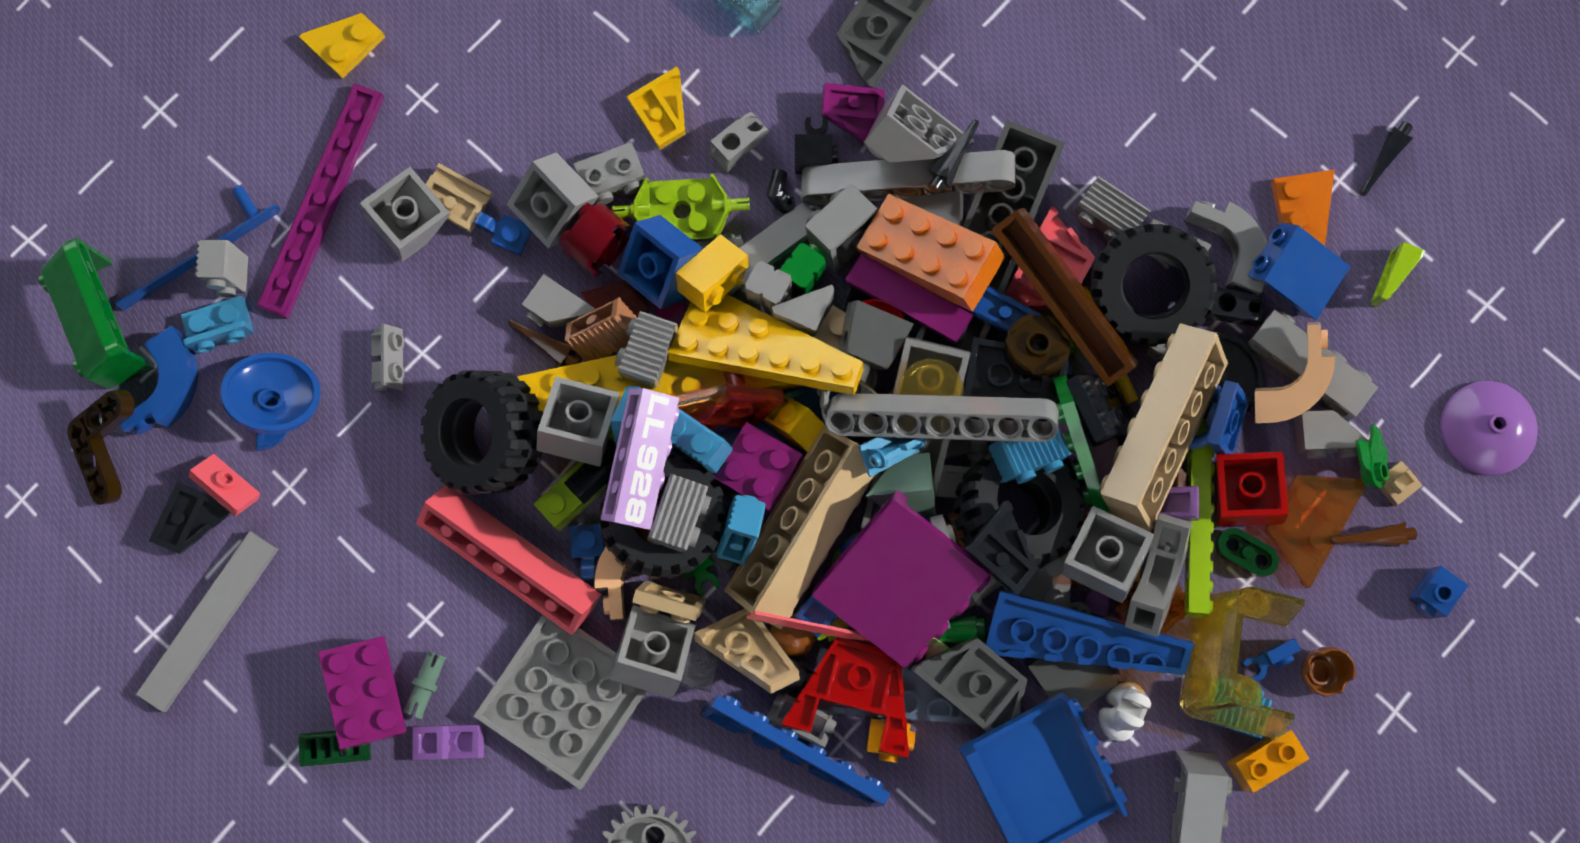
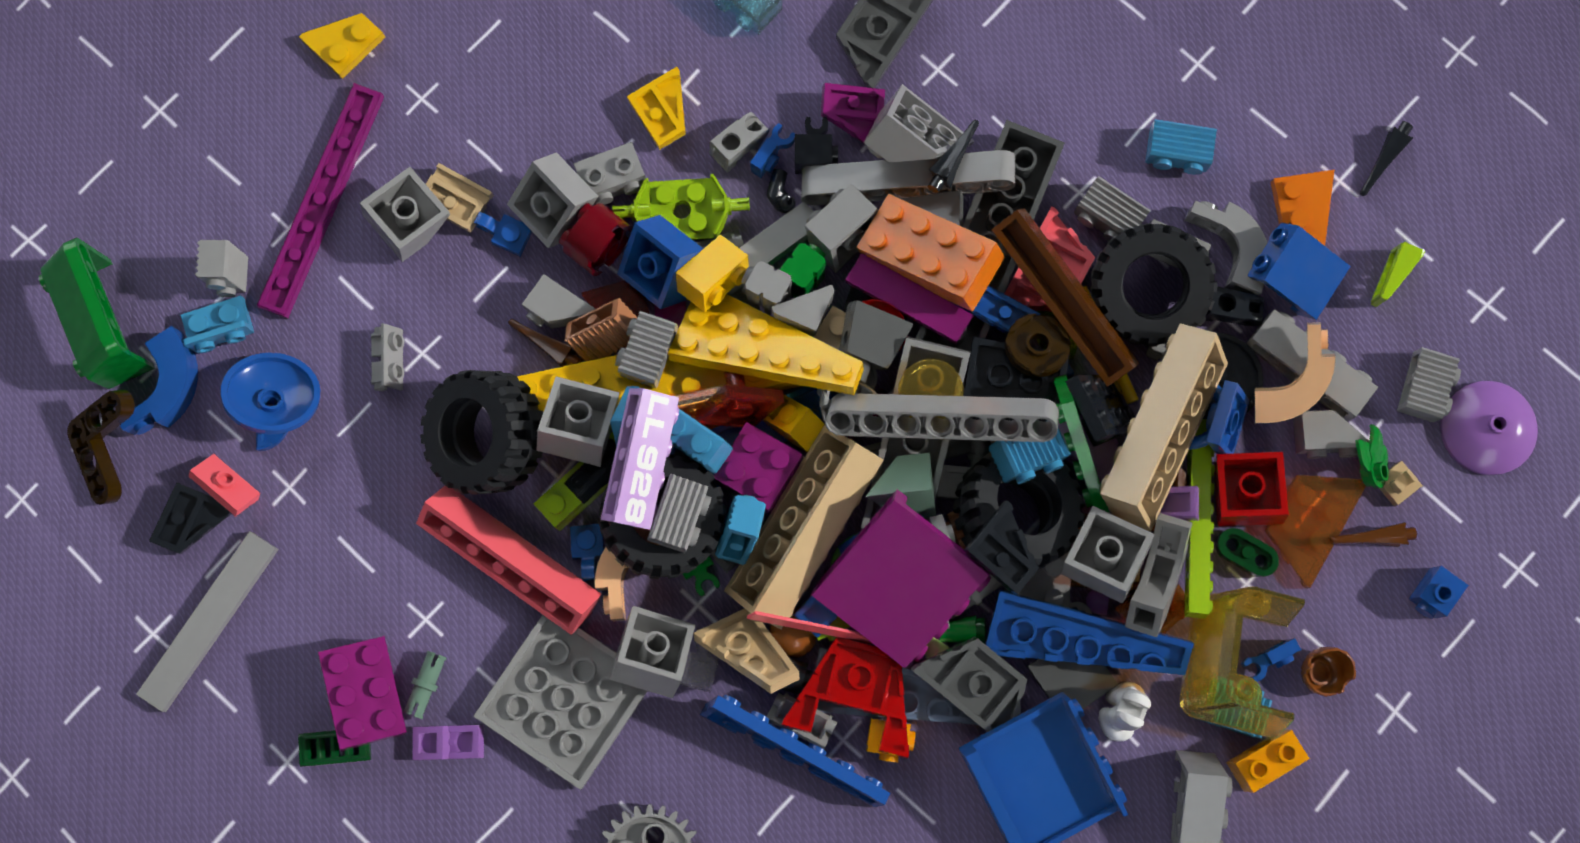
blue piece [115,185,280,311] -> none
tan plate [632,580,707,623] -> none
dark azure hinge [858,437,927,477] -> none
none -> blue plate [750,123,796,178]
none -> dark azure brick [1145,119,1217,175]
none -> light grey brick [1397,347,1461,423]

